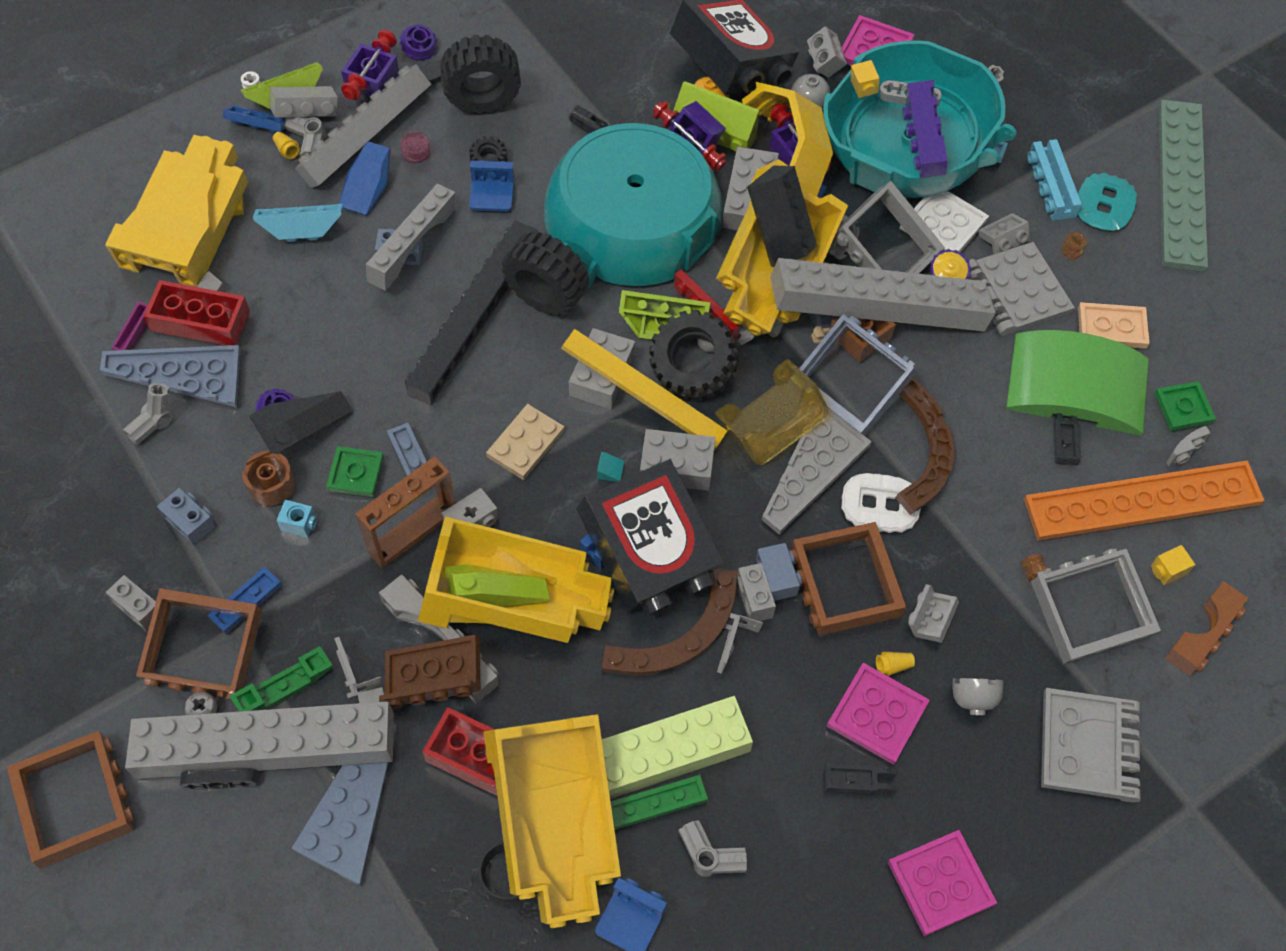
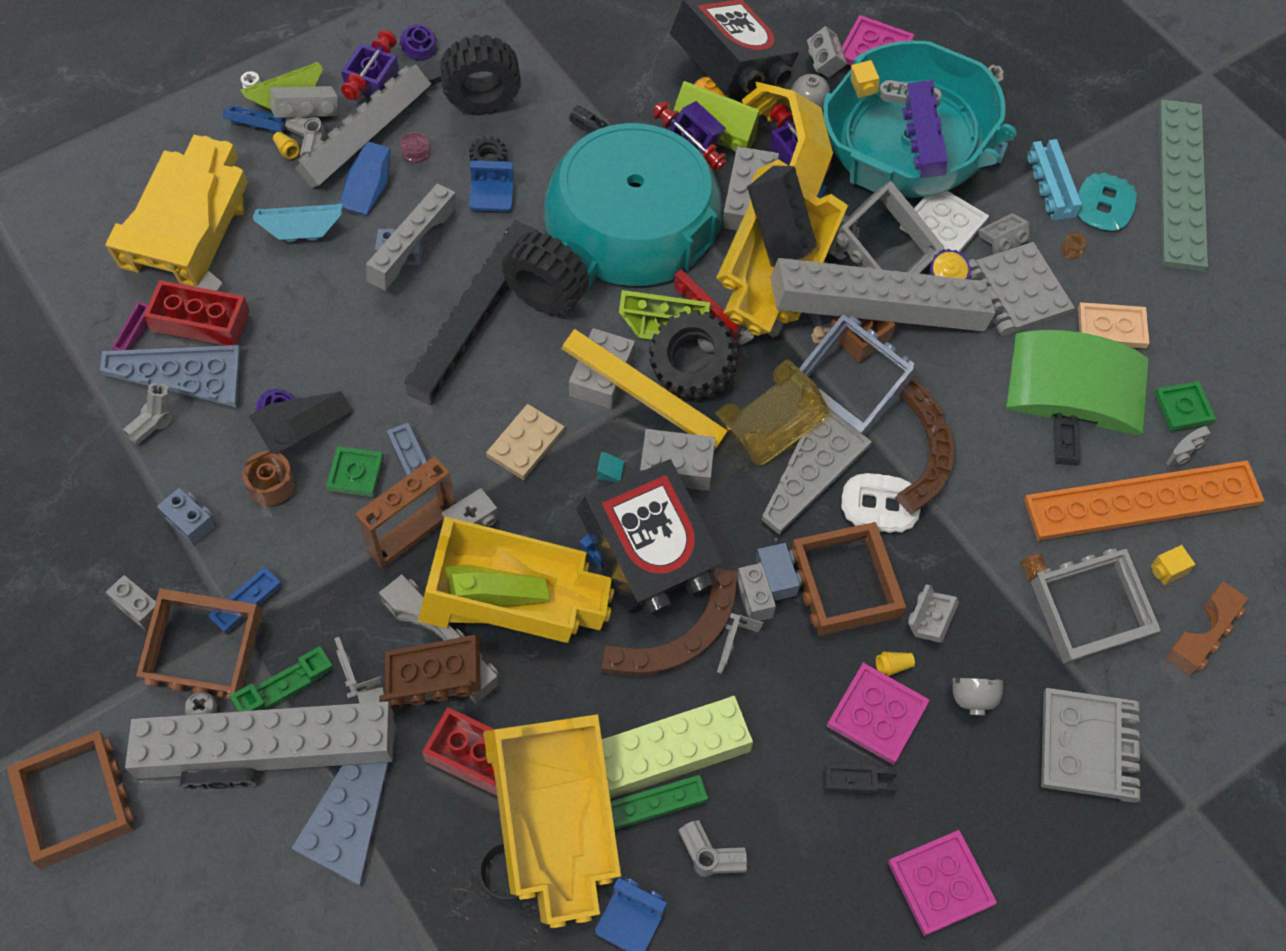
medium azure brick [276,500,317,538] -> none

